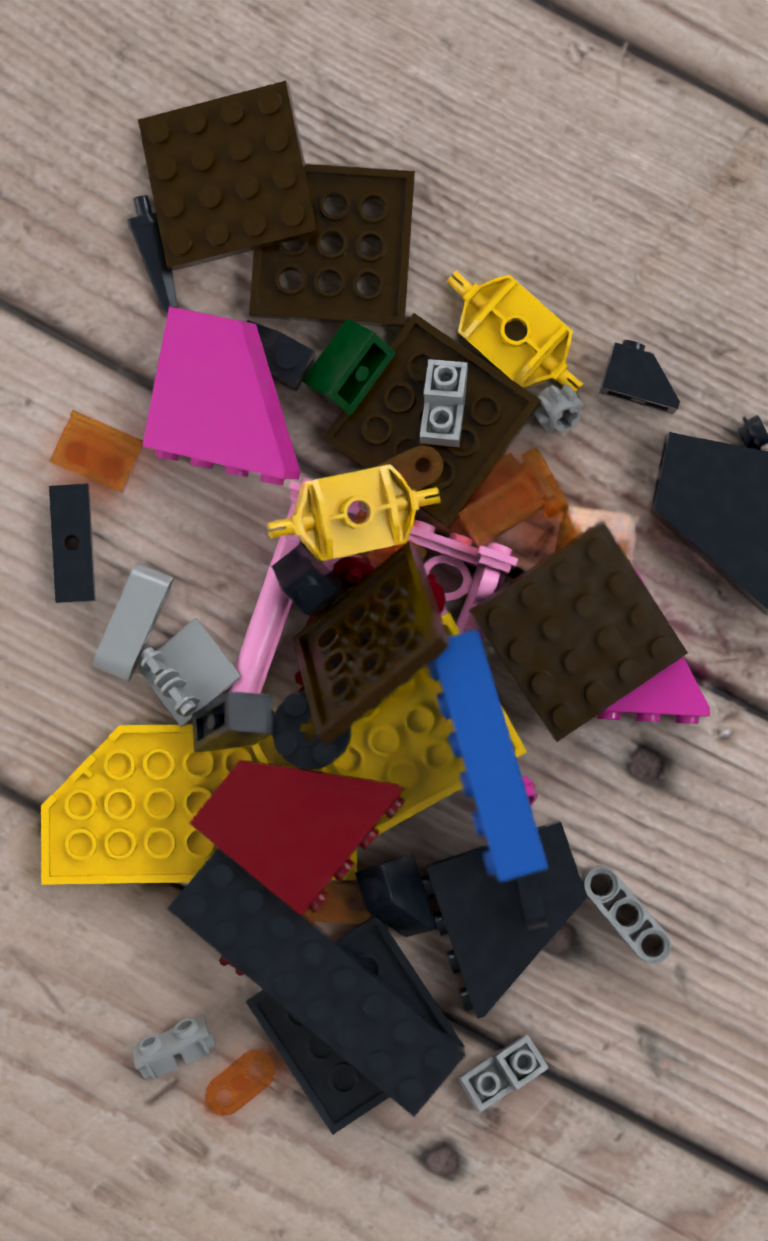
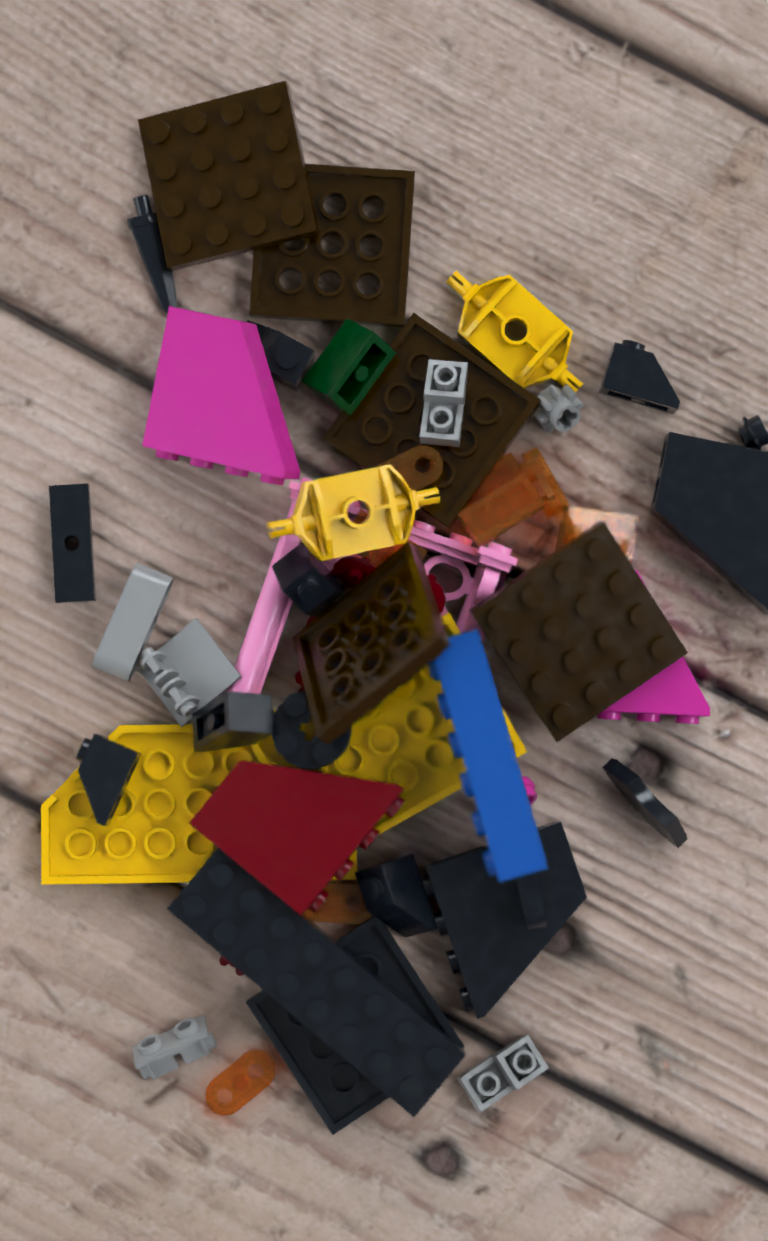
clear orange plate [49,410,144,494] -> none
light grey beam [581,865,671,964] -> none
none -> black slope [76,733,142,826]
none -> black tile [603,758,687,848]

